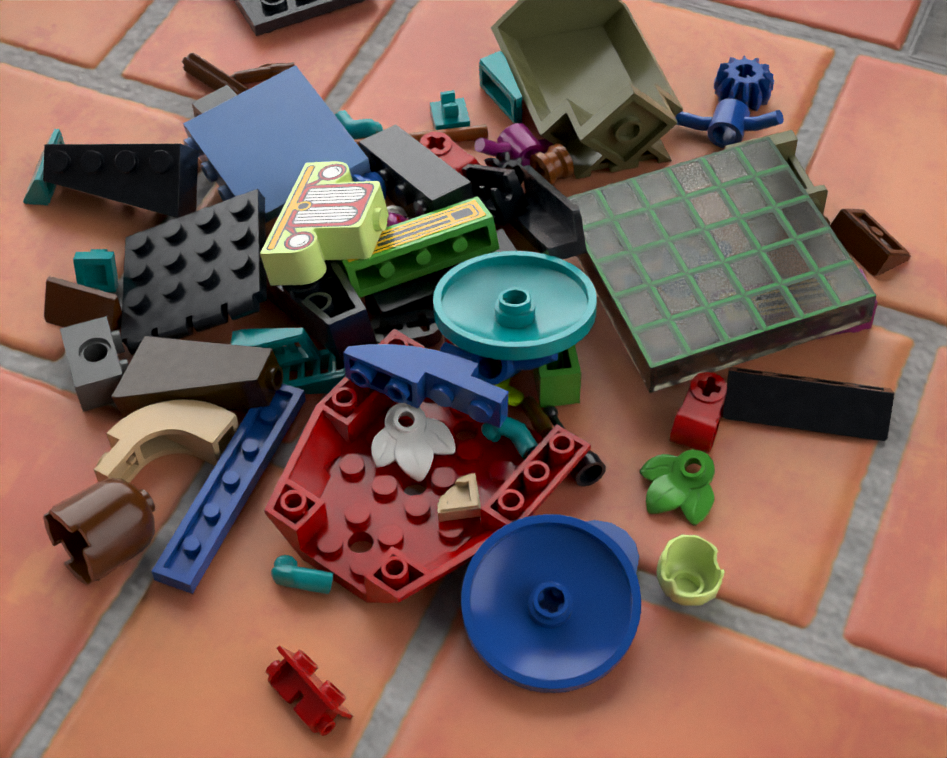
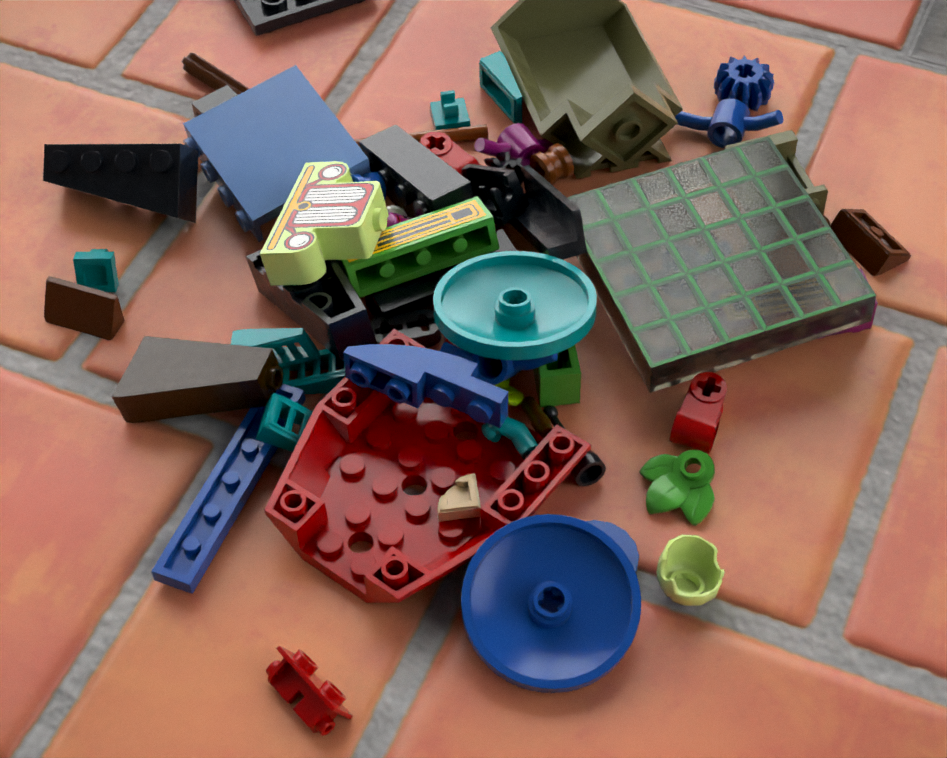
teal slope [23,129,65,206] -> none
reddish brown cylinder [43,478,155,585] -> none
brick [60,316,129,412] -> none
tan arch [94,399,239,483] -> none
black hinge [121,189,267,355] -> none
reddish brown piece [231,62,295,84] -> none
teal arm [271,555,333,594] -> none
teal arm [335,110,383,139] -> none
white plate [371,403,455,482] -> none
black panel [723,366,894,441] -> none
none -> teal slope [256,393,313,452]

